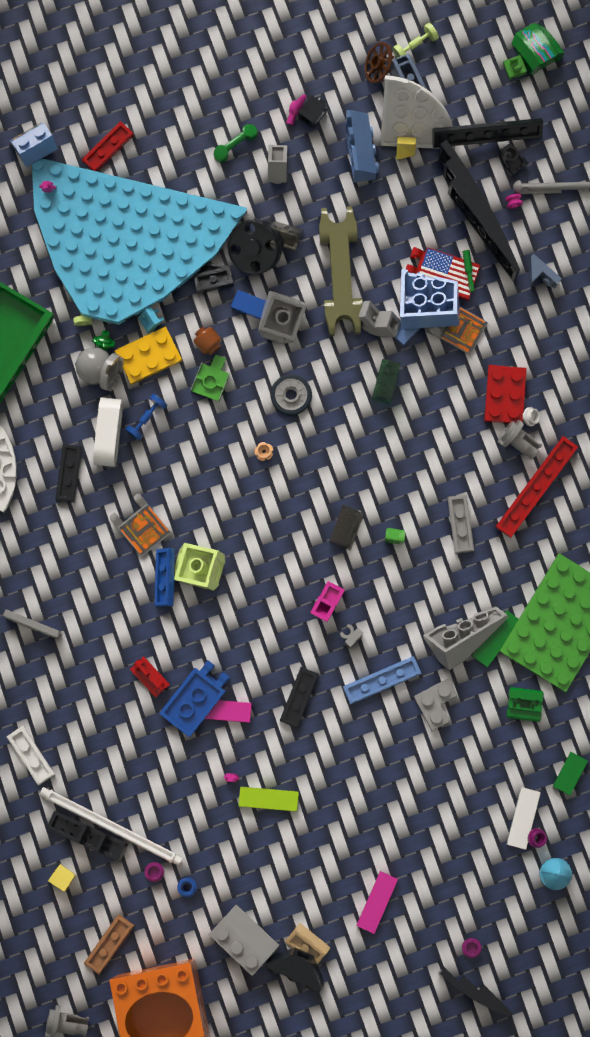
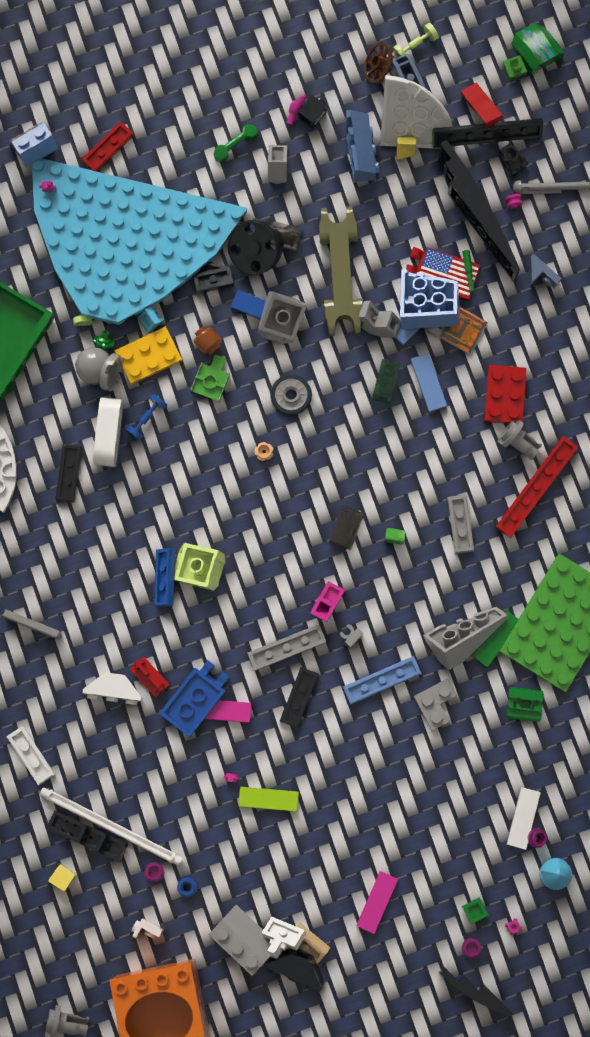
medium nougat tile [84,914,135,975] -> none
flag [110,493,171,557] -> none
white plate [523,407,540,426] -> none
green tile [552,752,588,796] -> none
none -> white slope [83,672,143,705]
none -> white bracket [131,918,163,939]
none -> light grey plate [247,624,326,671]
none -> white hinge [262,917,306,959]
none -> medium blue tile [411,353,447,413]
none -> red tile [460,82,503,127]
none -> green plate [462,897,488,924]
none -> dark pink piece [505,918,522,936]

